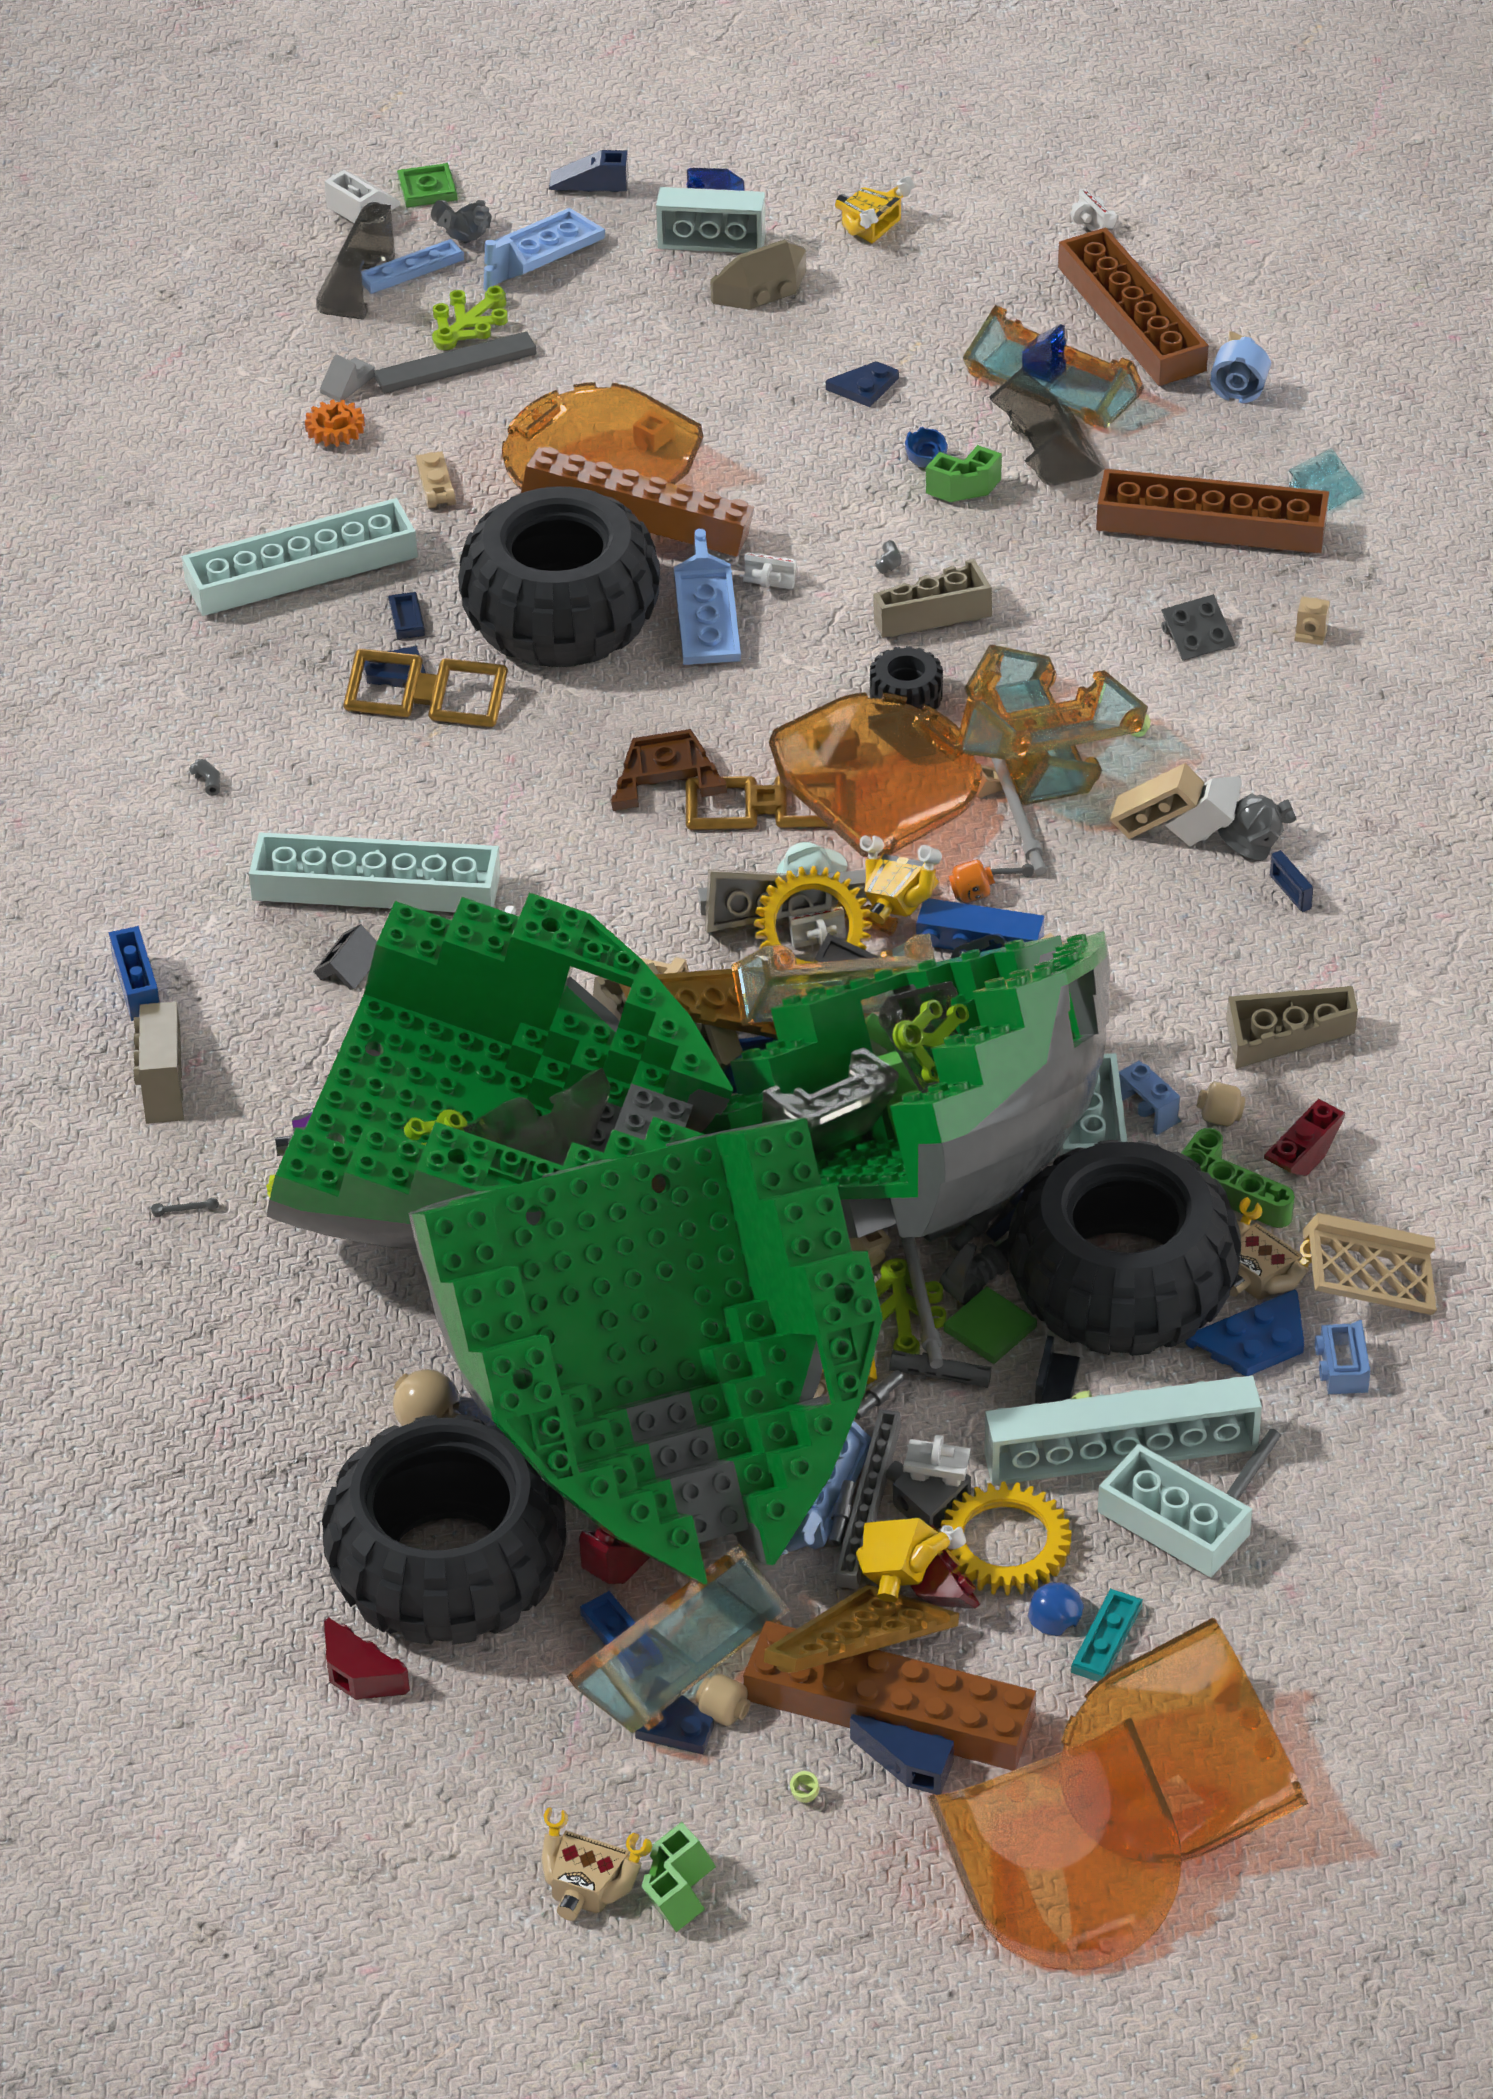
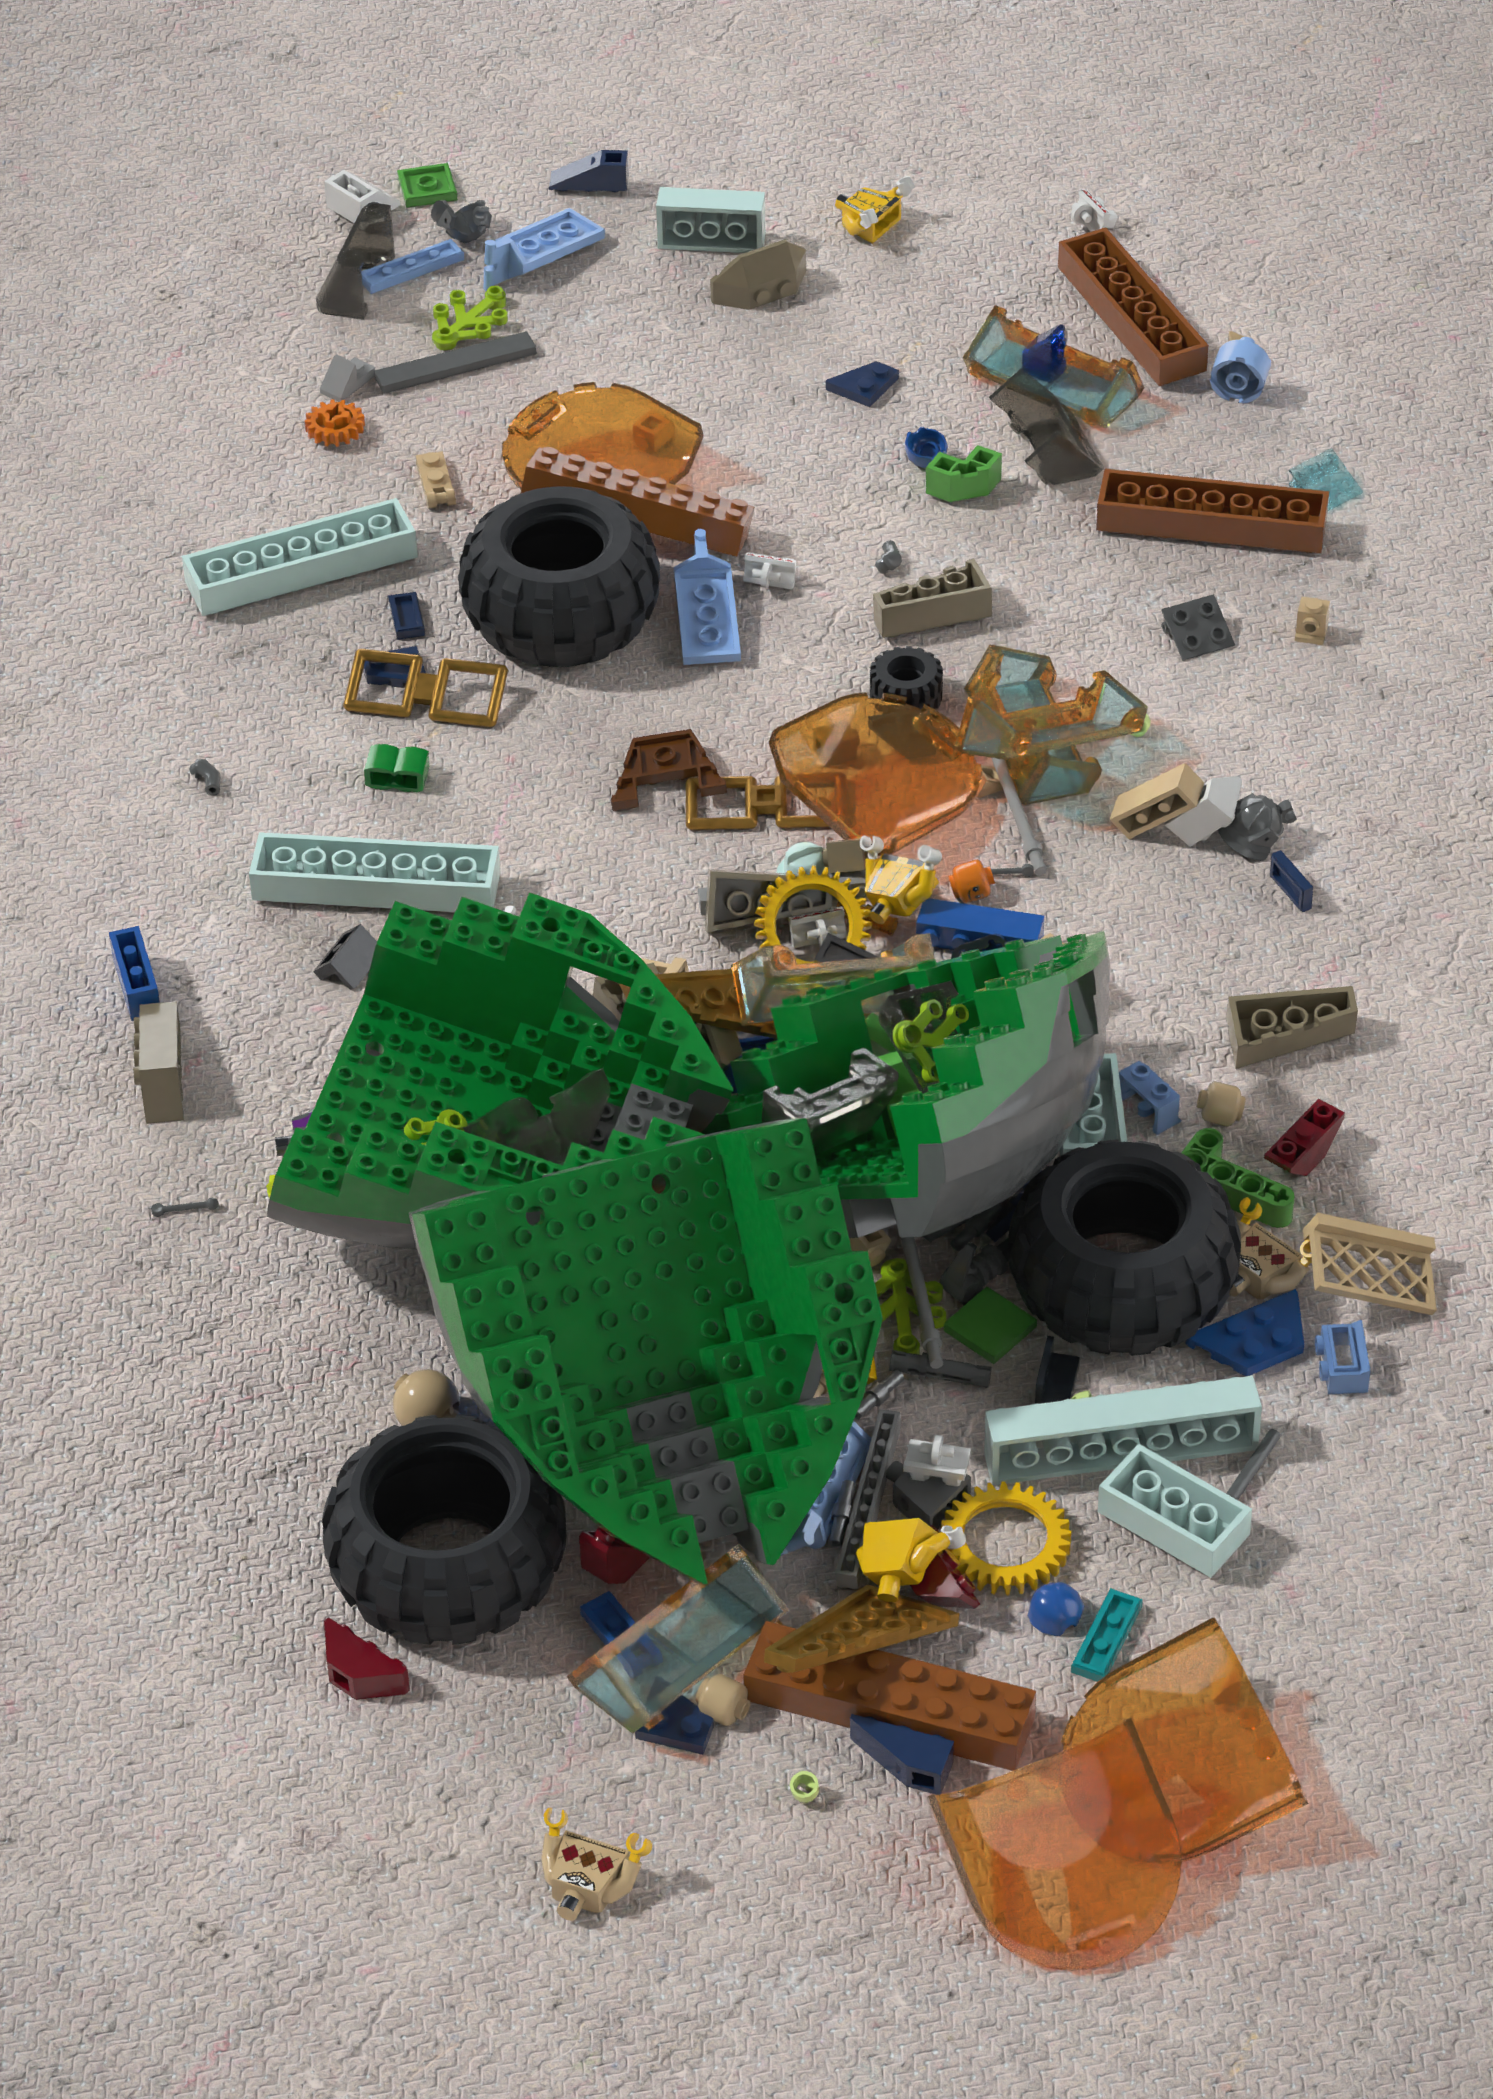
bright green brick [641,1822,716,1932] -> none
clear blue slope [686,168,745,191] -> none
none -> green brick [364,744,430,792]
none -> dark tan brick [823,838,868,873]

